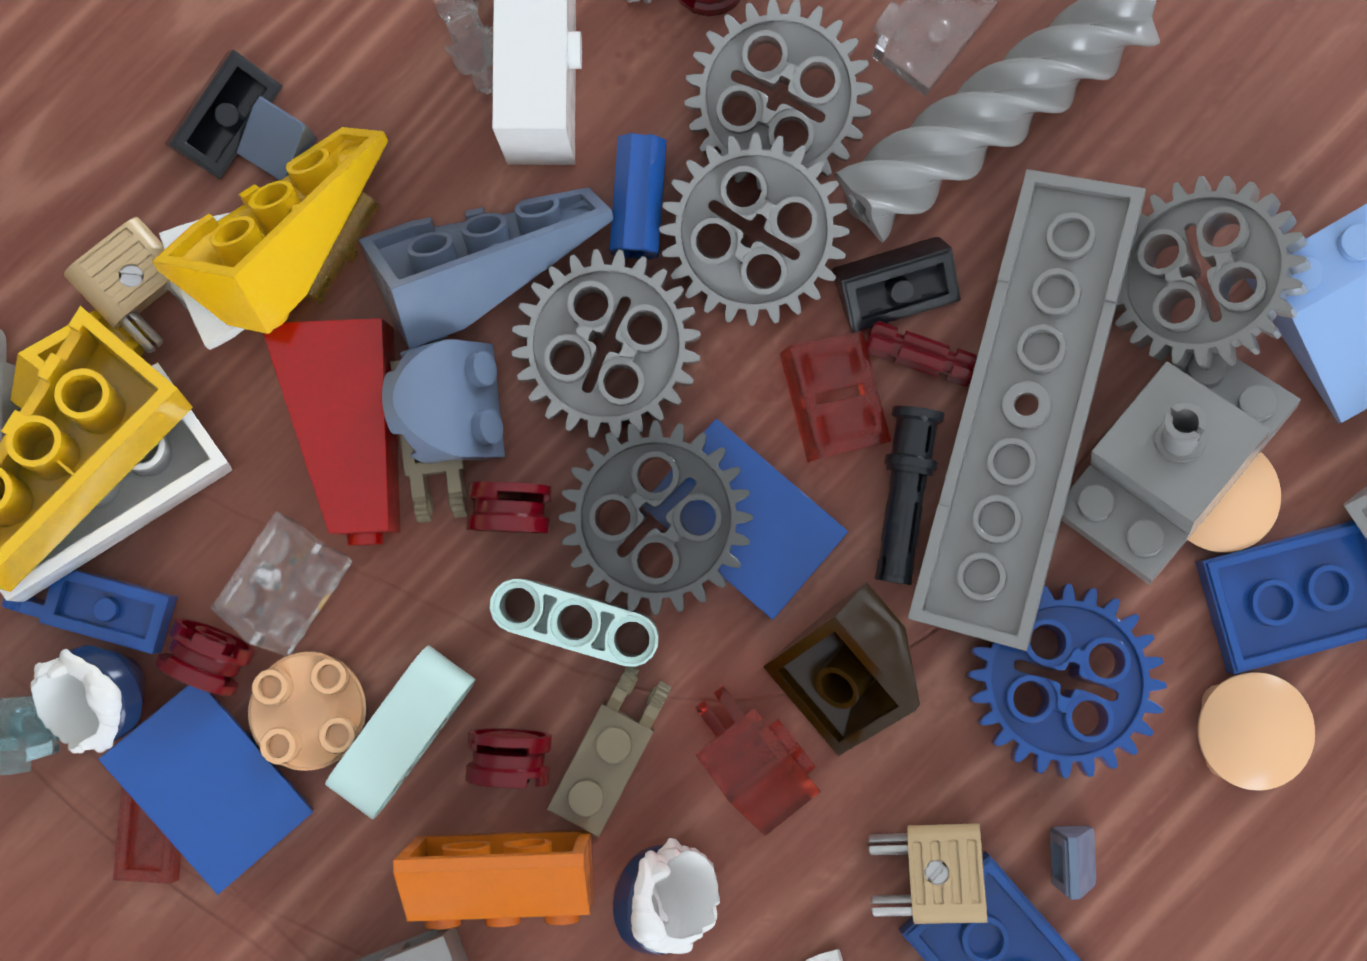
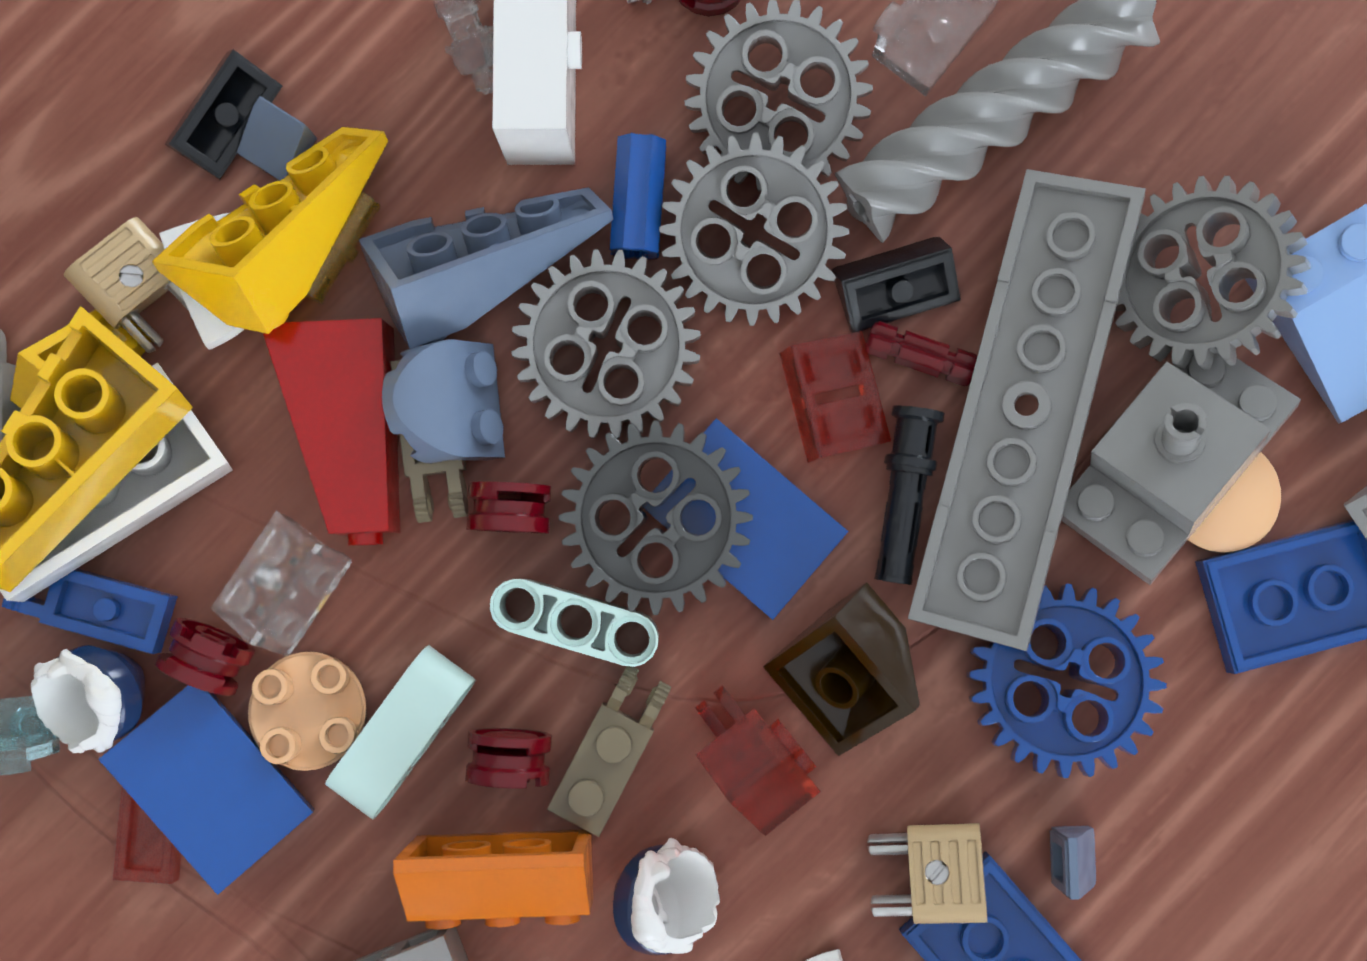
light nougat dish [1197,672,1315,790] -> none

